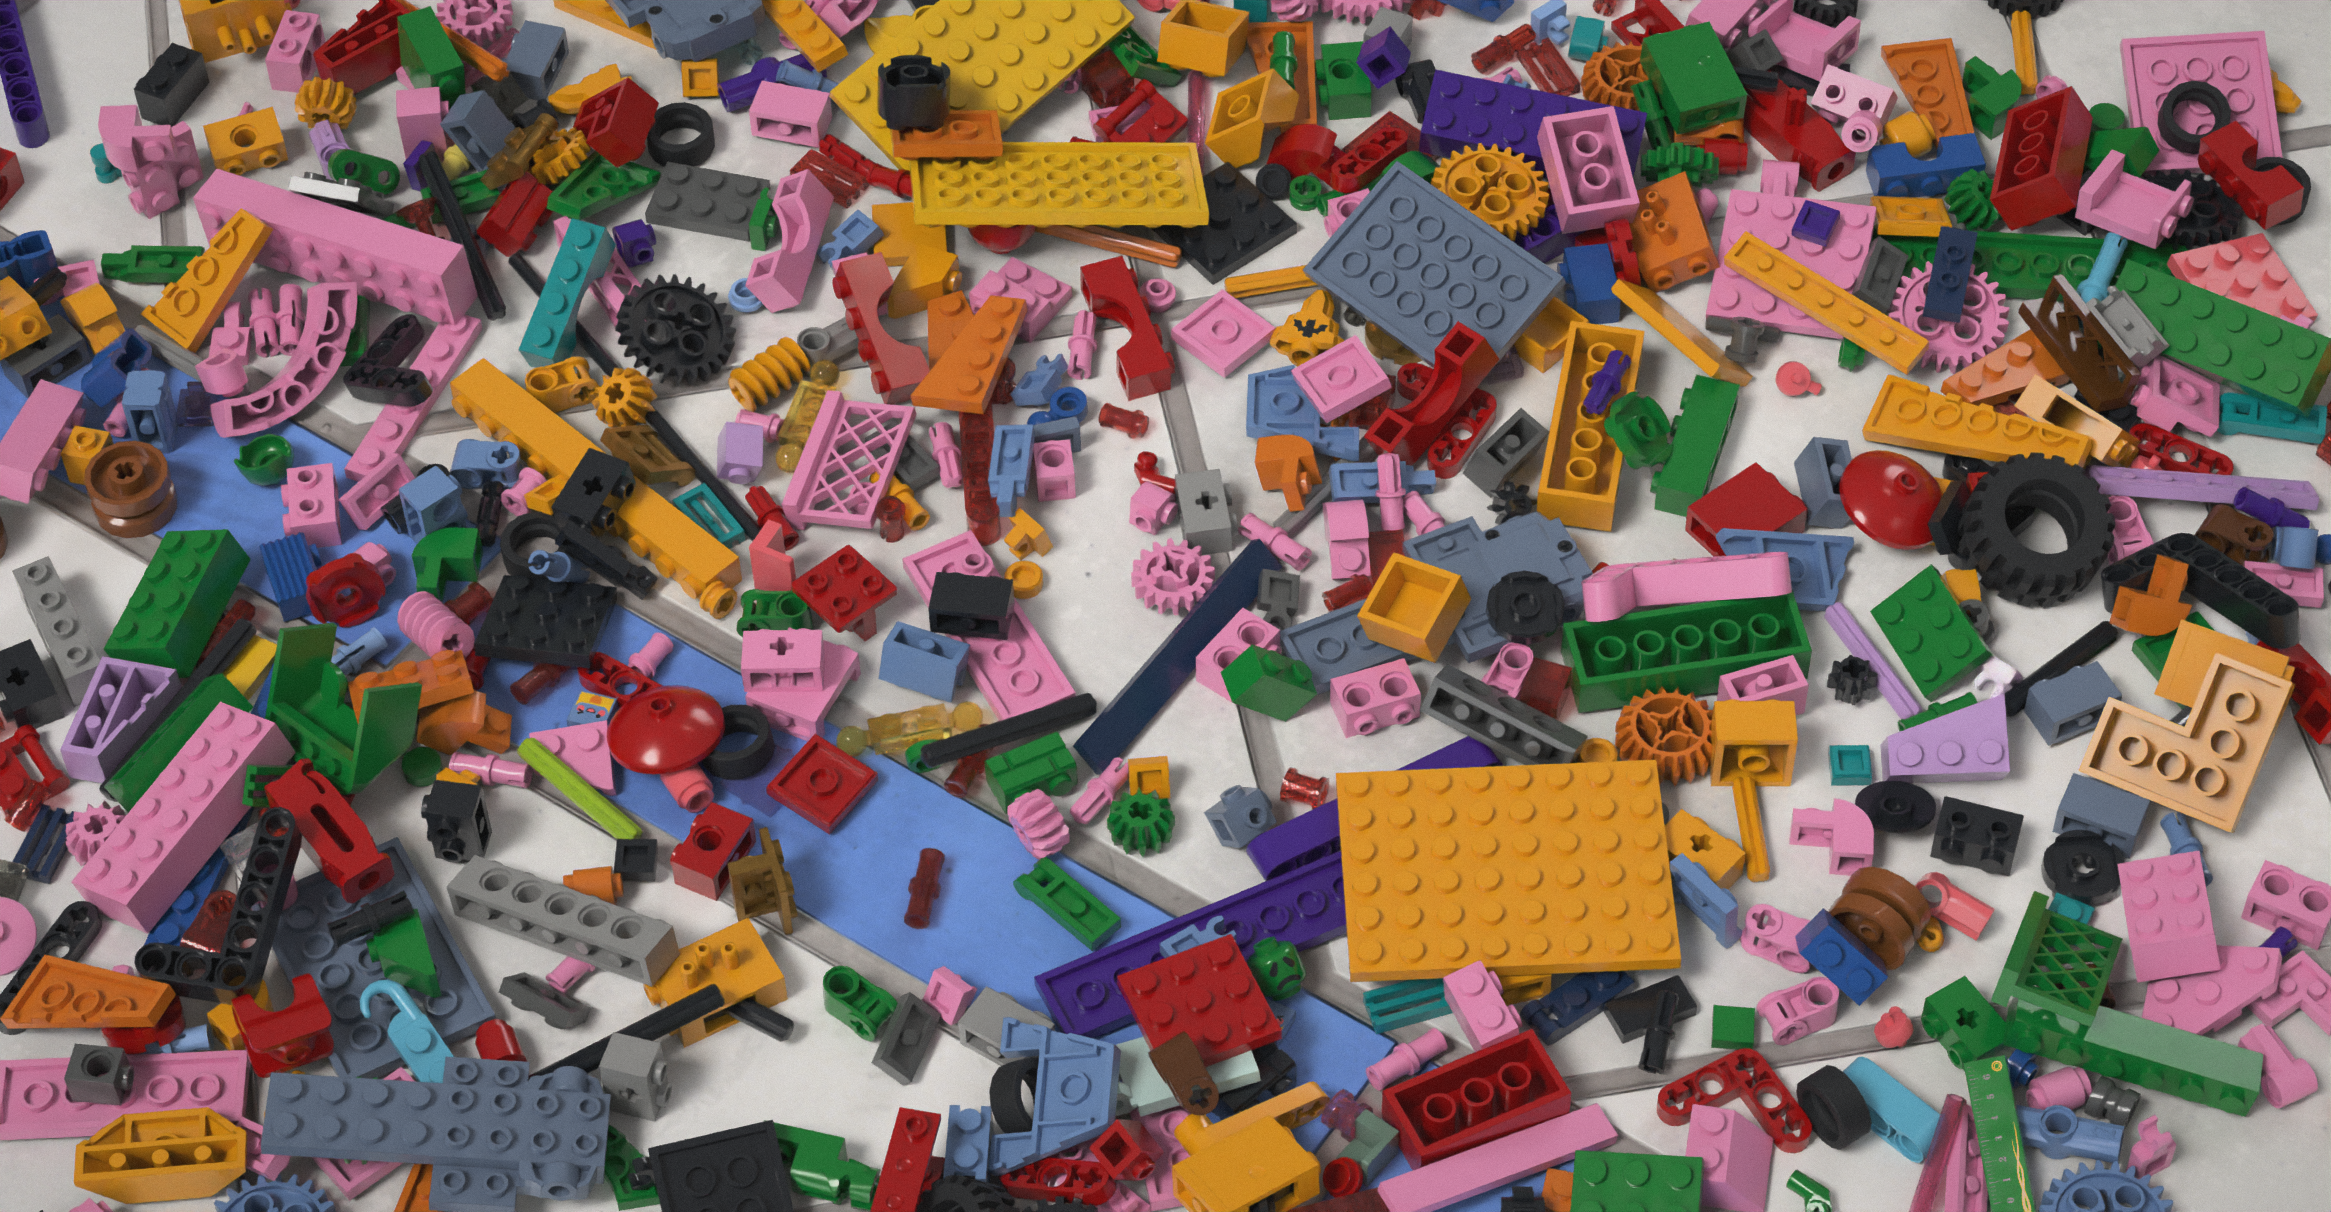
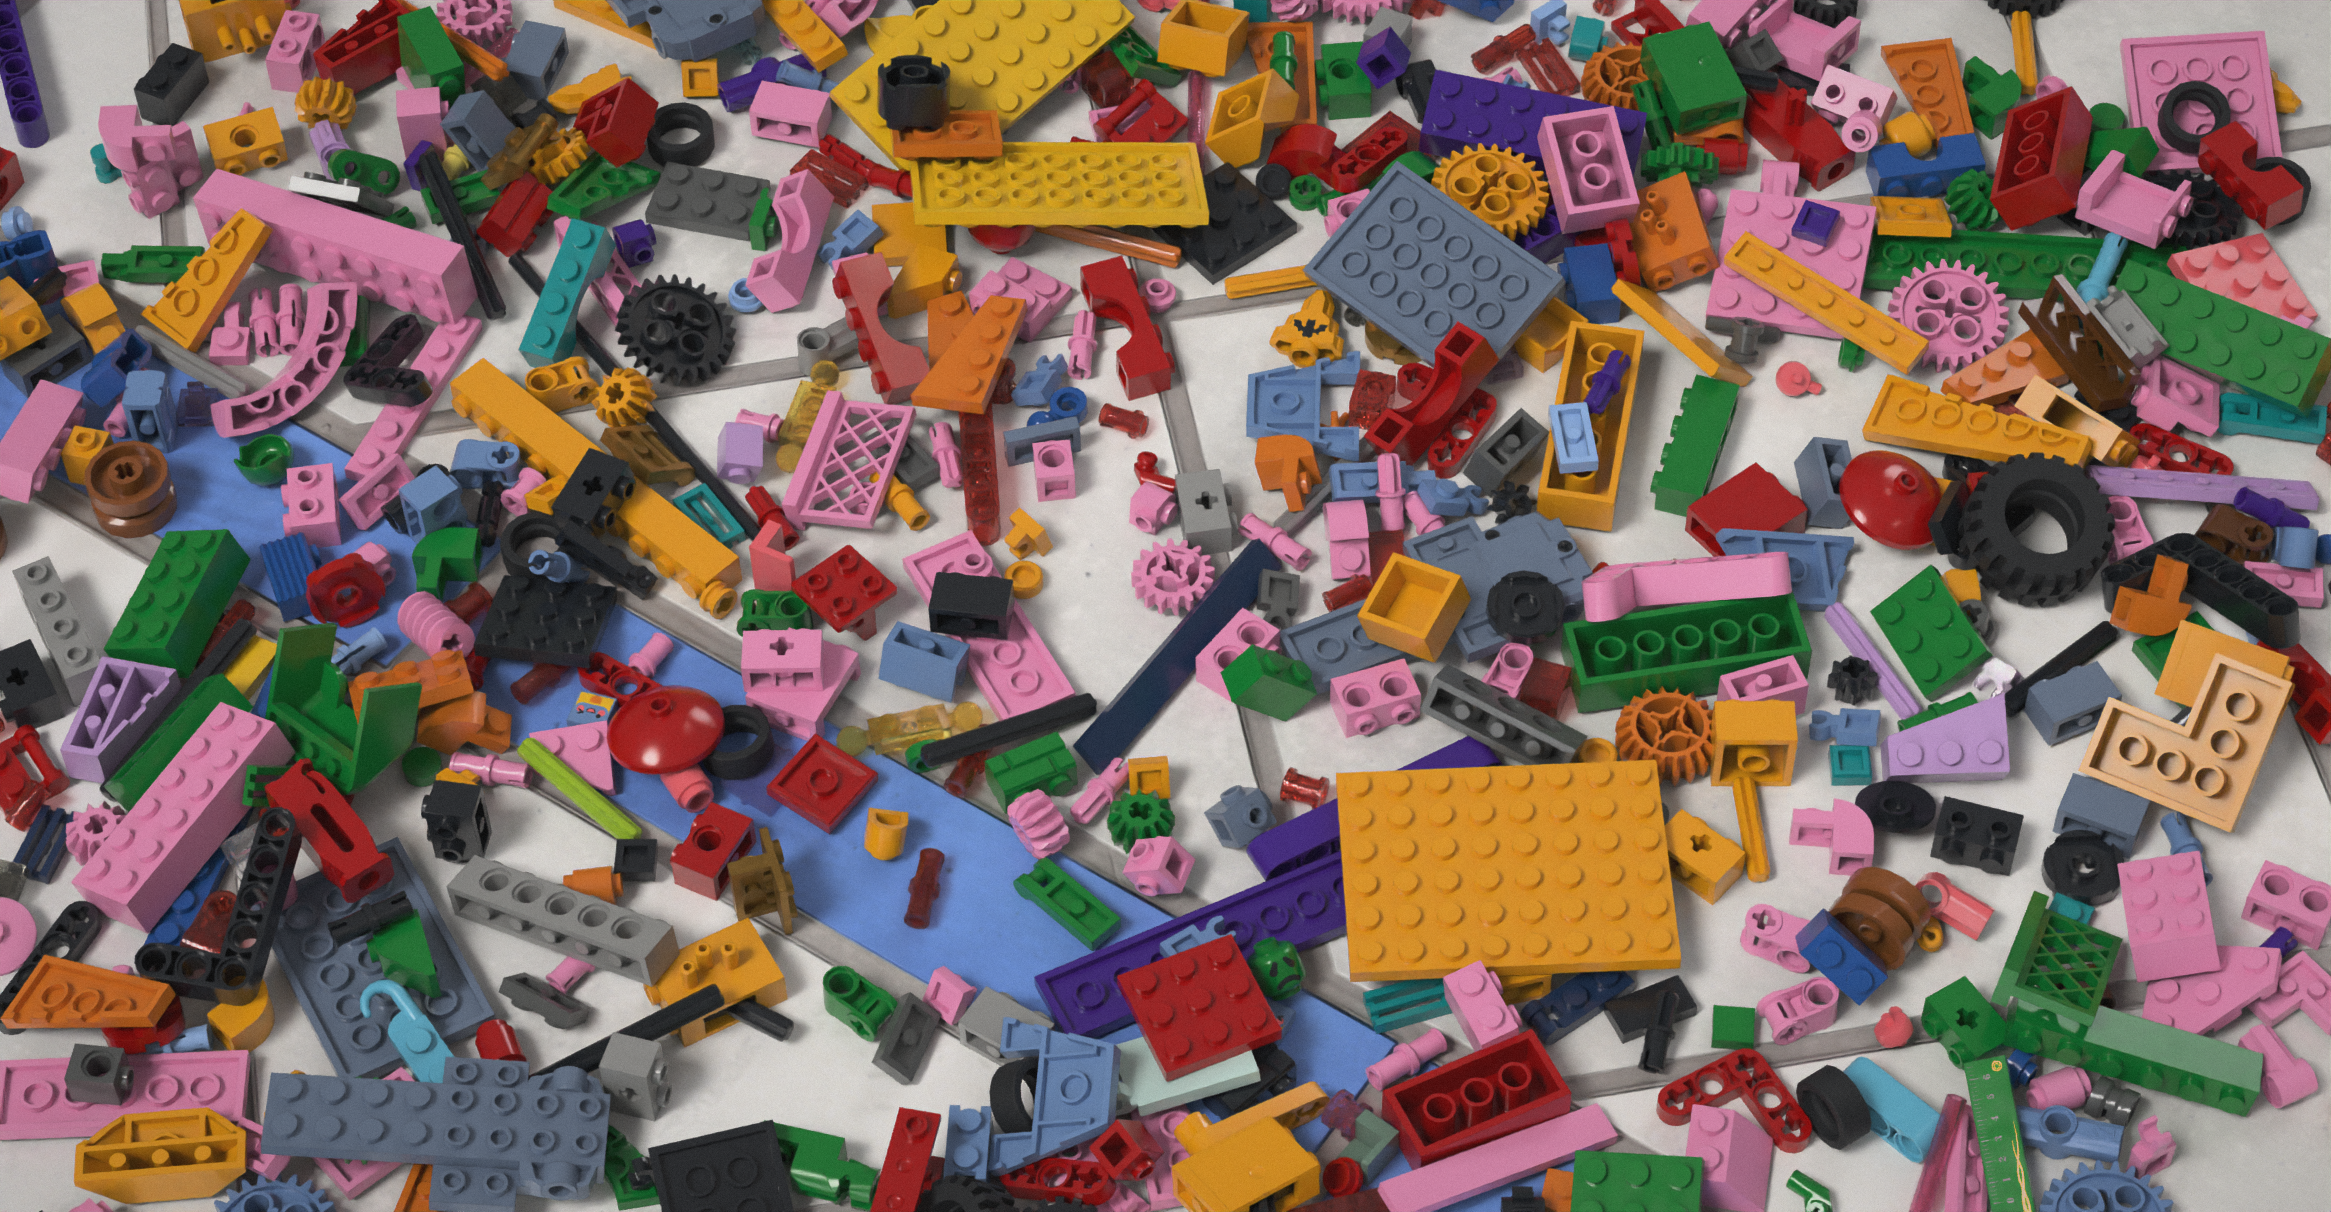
bright pink plate [195,348,248,397] -> none
red piece [231,973,334,1078] -> none
clear red piece [396,197,445,239] -> none
light orange piece [728,337,811,412] -> none
clear red pin [875,496,906,543] -> none
medium blue hinge [988,424,1035,517] -> none
reddish brown piece [1148,1031,1219,1115] -> none
bright pink plate [1171,289,1276,378] -> none
bright pink plate [1291,335,1392,423] -> none
green plate [1604,392,1673,470] -> none
medium blue plate [1670,853,1742,949] -> none
dark grey plate [1852,236,1908,313] -> none
dark blue plate [1923,226,1978,323] -> none
none -> light blue plate [1,206,33,240]
none -> light orange plate [864,808,908,860]
none -> bright pink brick [1122,836,1195,897]
none -> medium blue plate [1417,479,1490,516]
none -> light blue plate [1548,402,1599,474]
none -> medium blue plate [1809,708,1881,746]

